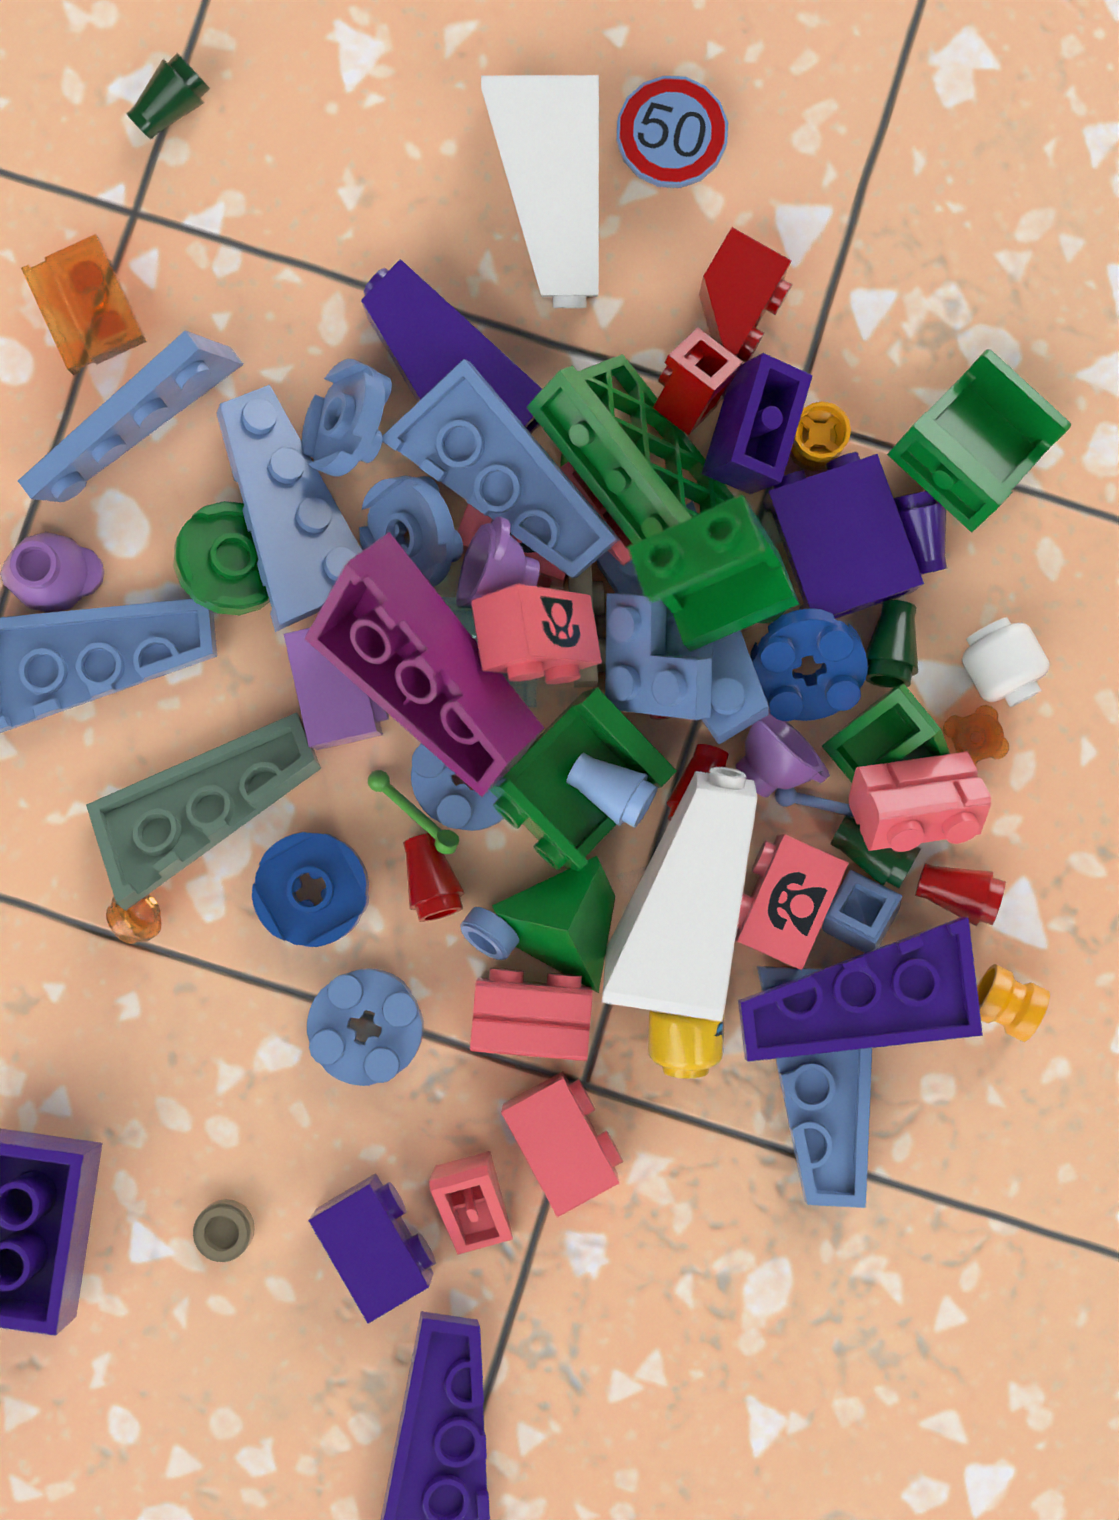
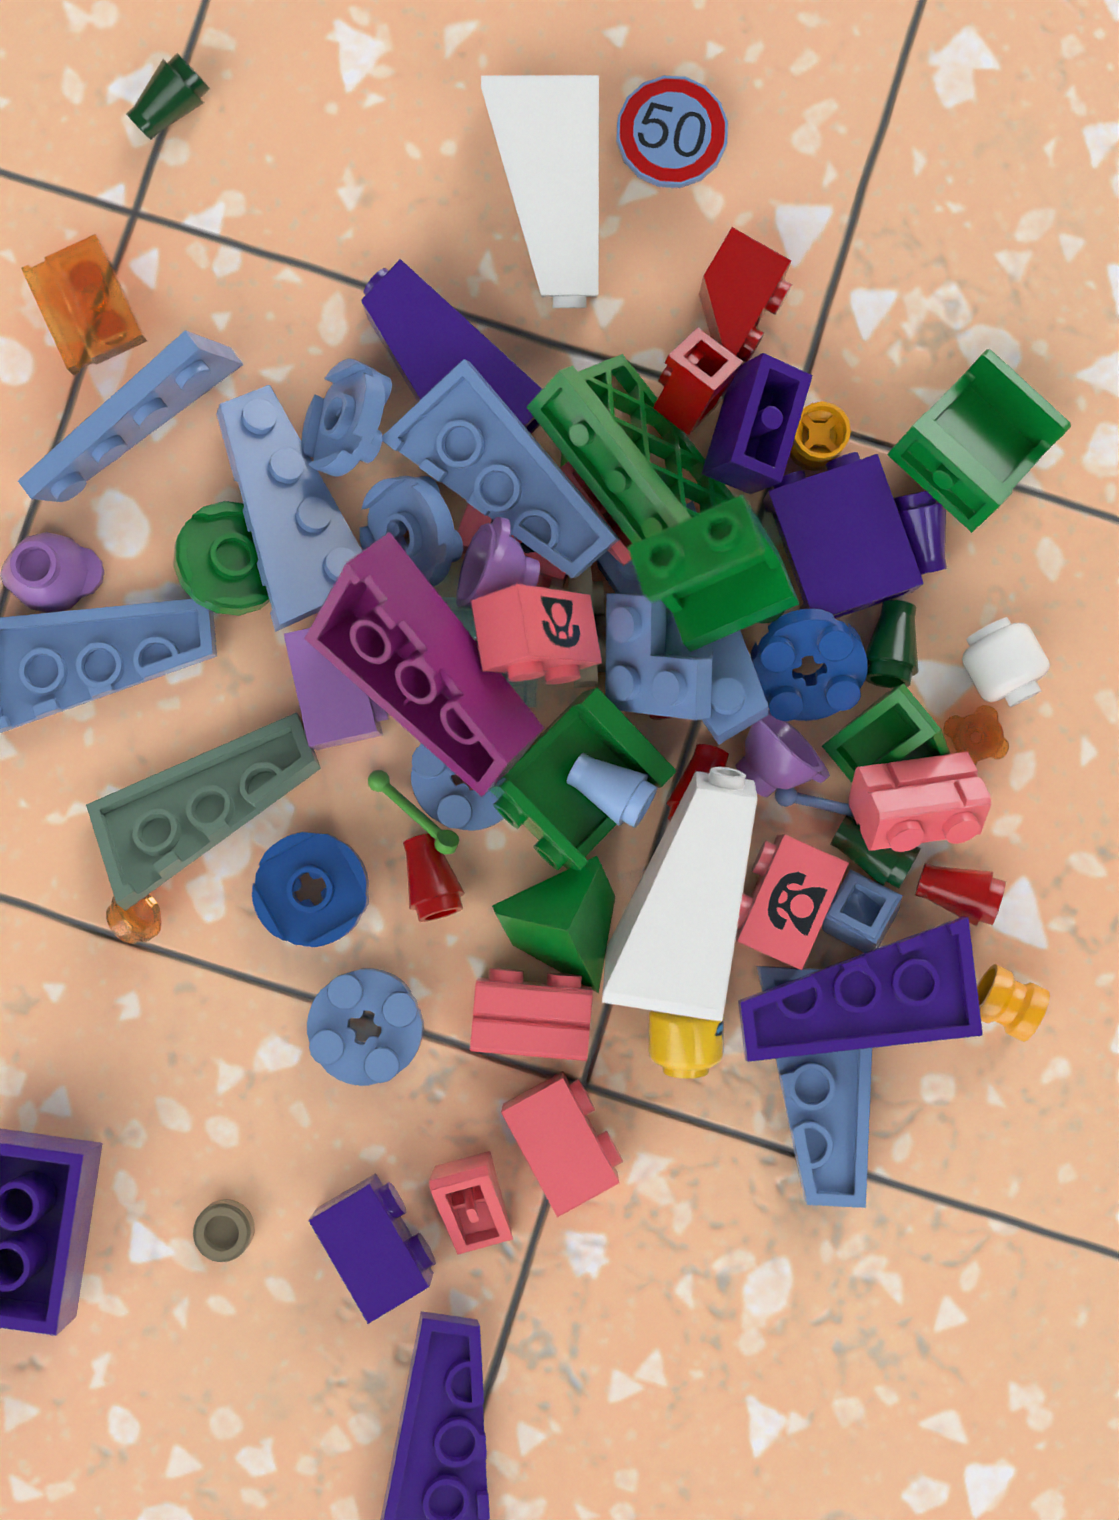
medium blue tile [460,907,519,960] -> none

